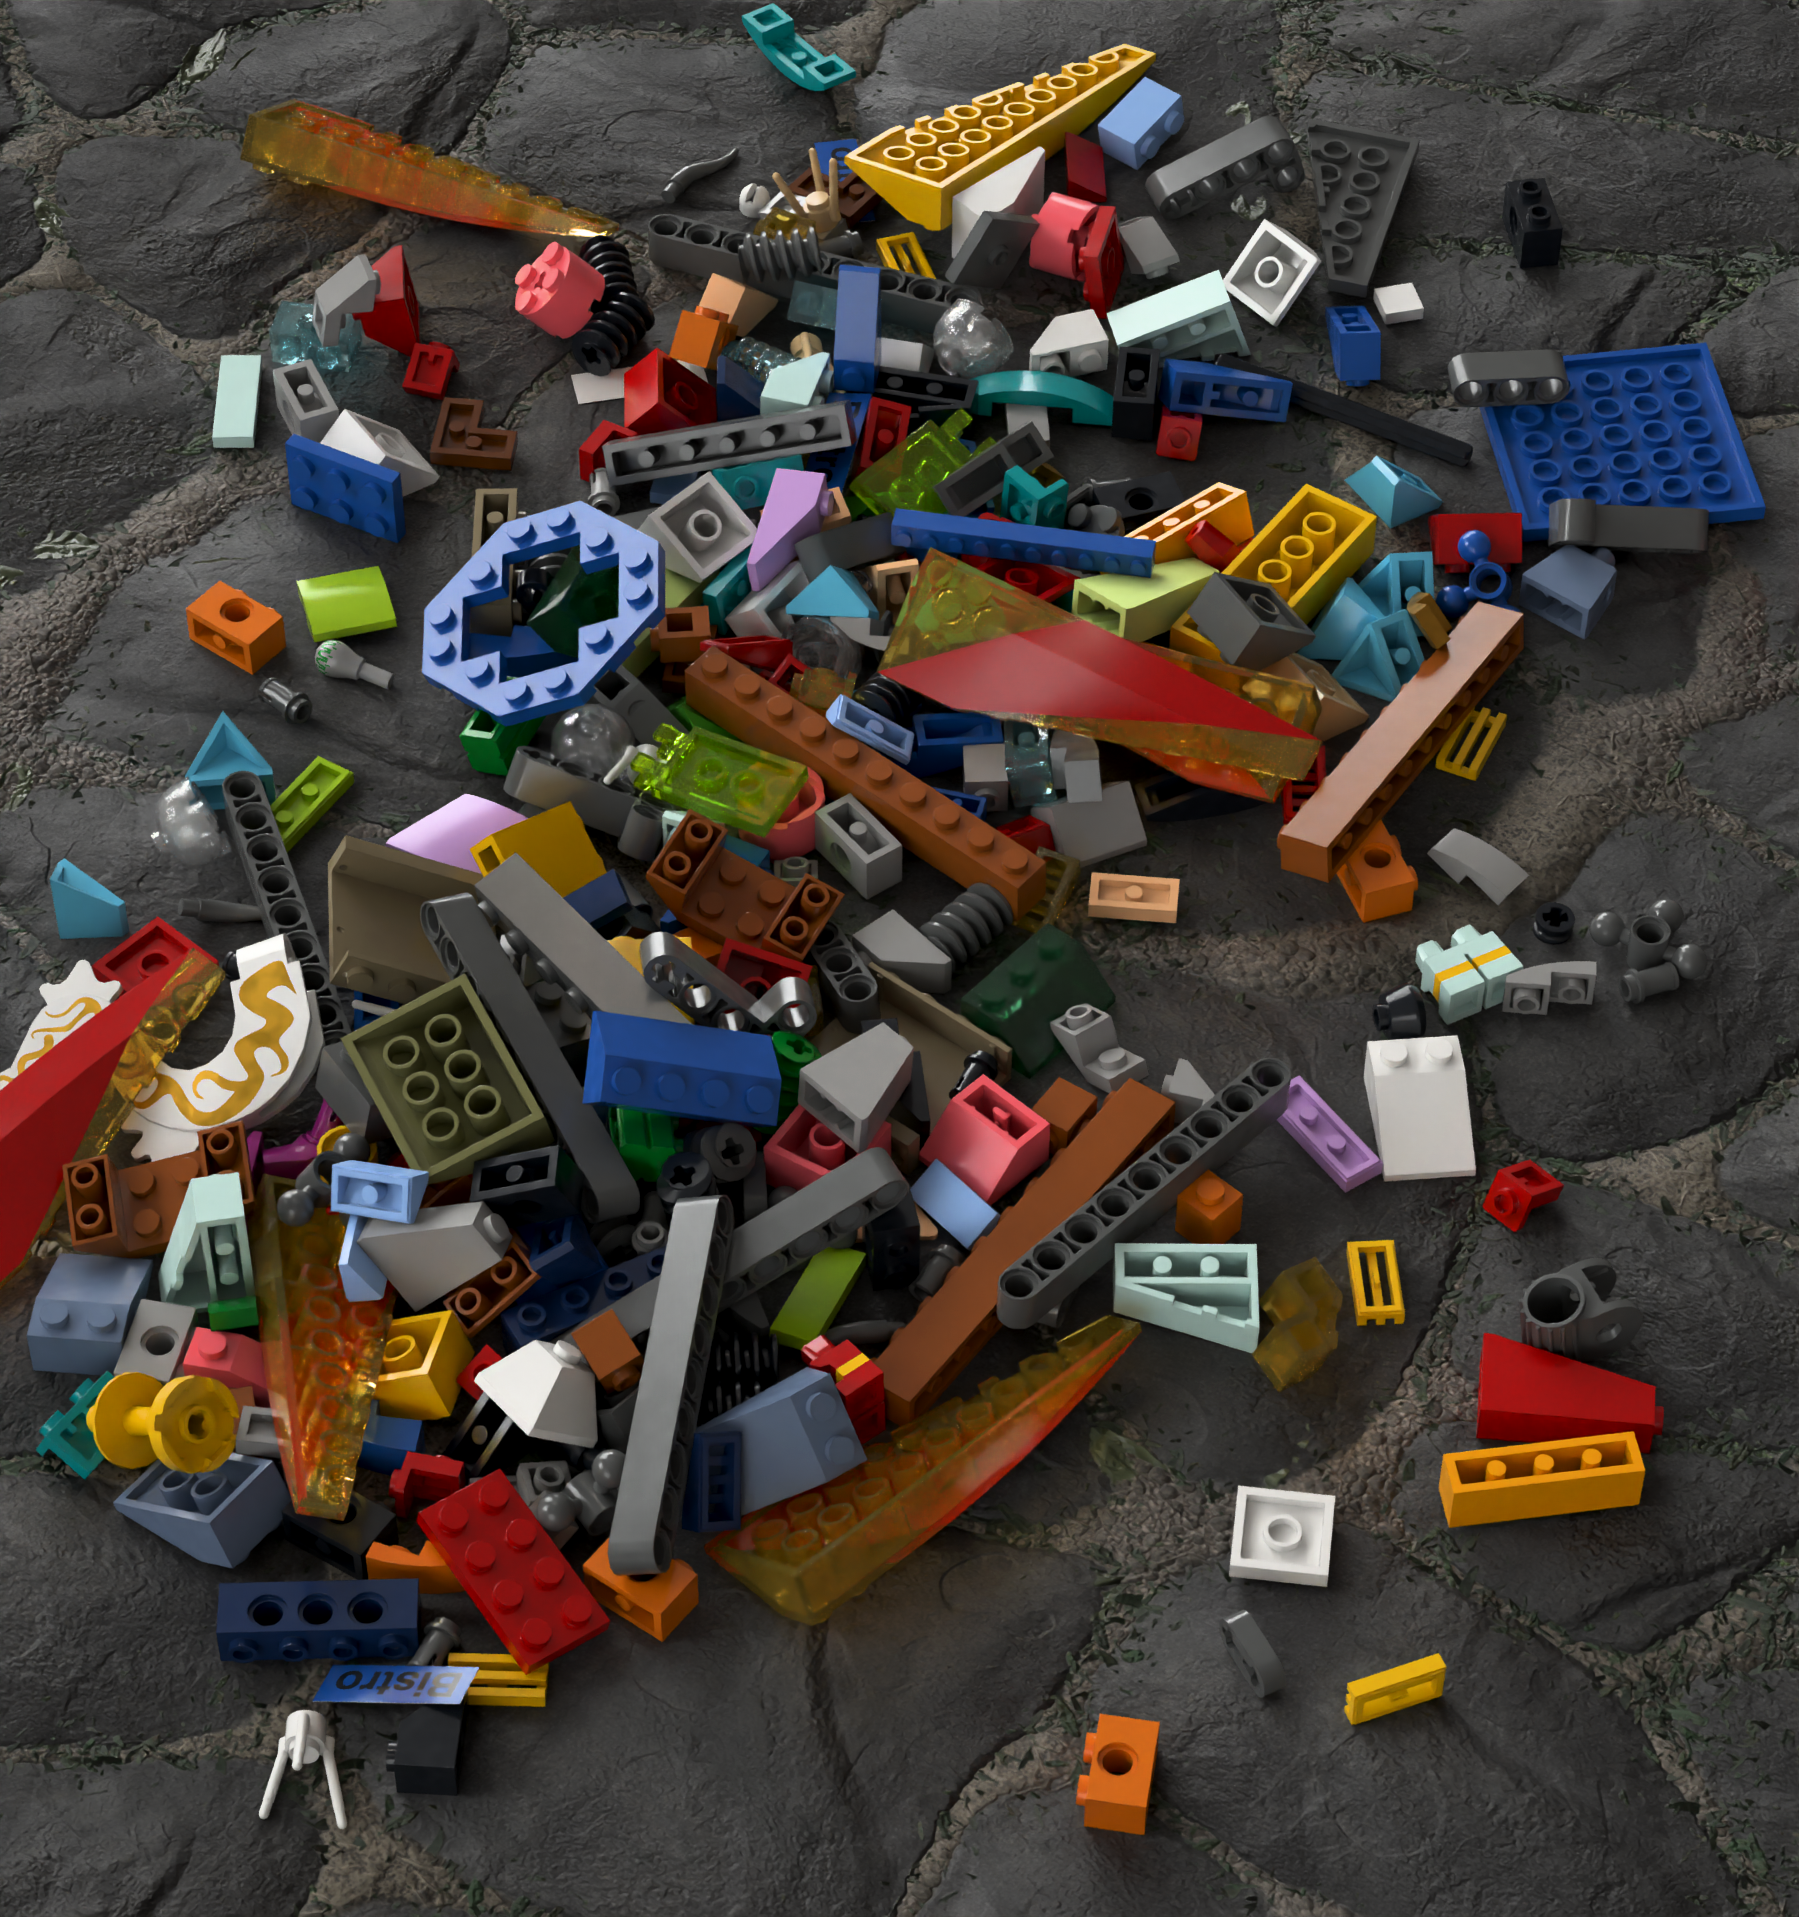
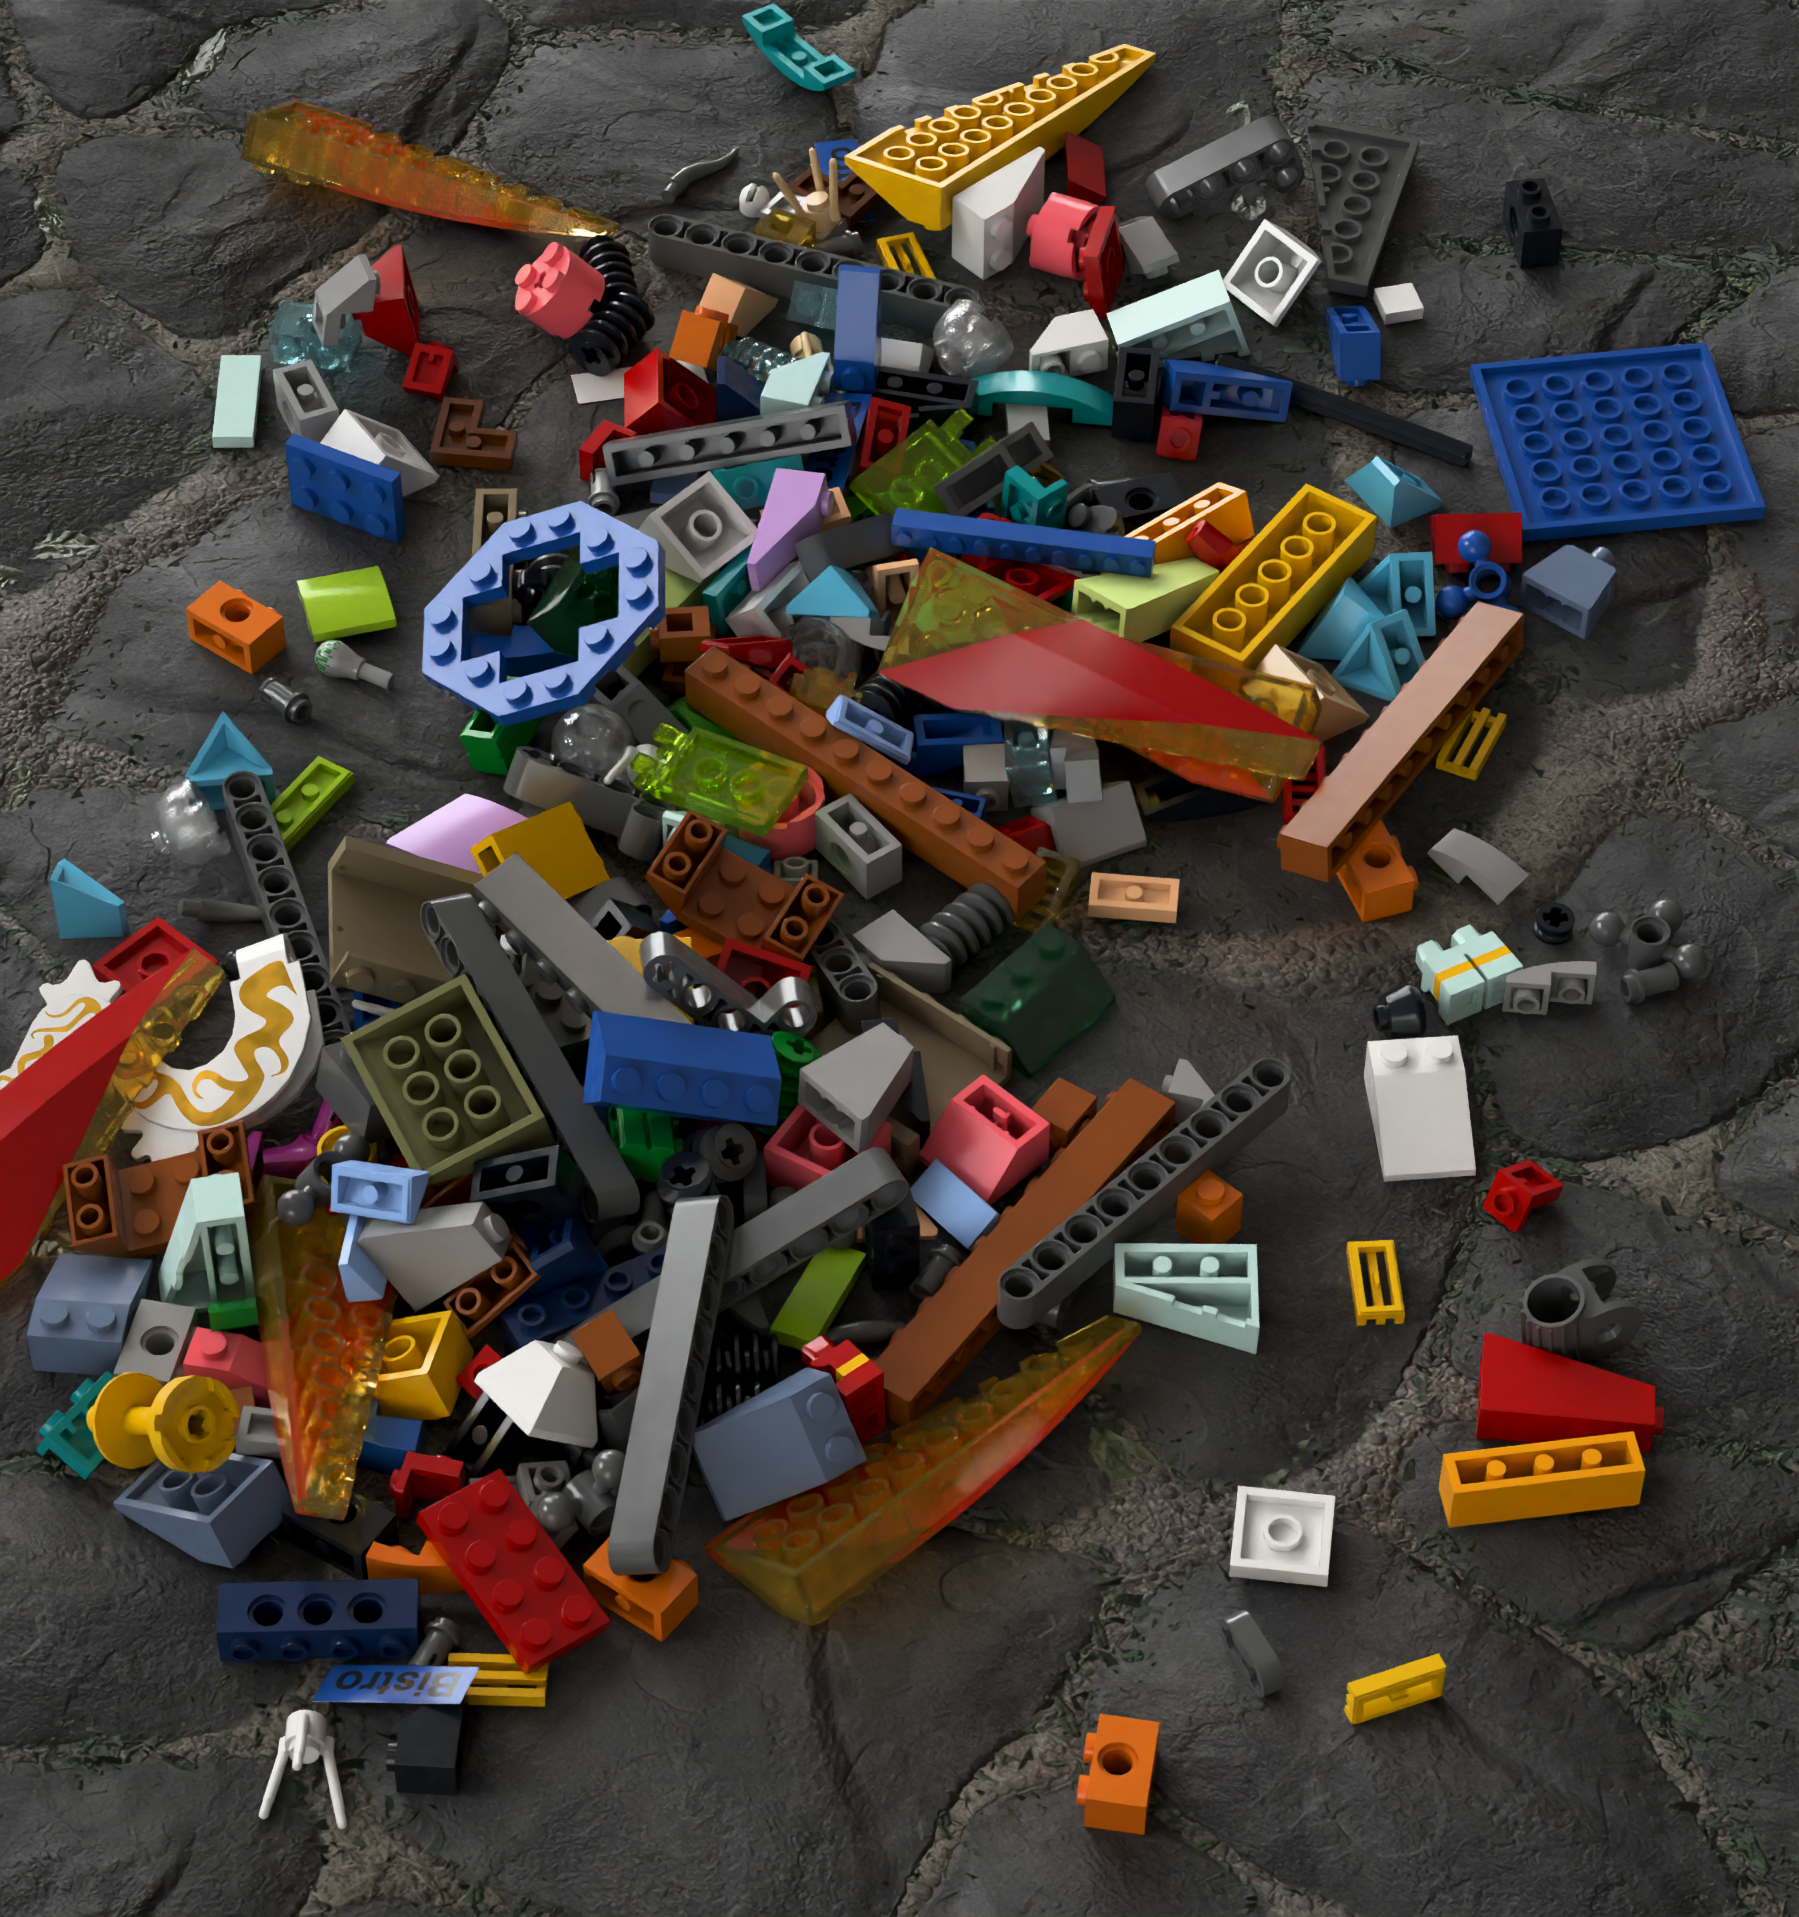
dark blue tile [563,869,634,930] -> none
dark blue slope [682,1431,742,1533] -> none
dark grey piece [738,226,822,285] -> none
dark grey plate [945,211,1040,289] -> none
black pin [949,1050,998,1100] -> none
light grey slope [1050,1003,1149,1093] -> none
light blue brick [1098,77,1184,170] -> none
dark grey slope [1187,572,1316,671] -> none
clear yellow brick [1252,1257,1343,1392] -> none
lavender tile [1277,1075,1383,1193] -> none
pearl gold slope [1407,592,1452,649] -> none
dark grey beam [1447,349,1570,407] -> none
dark grey beam [1548,498,1709,554] -> none

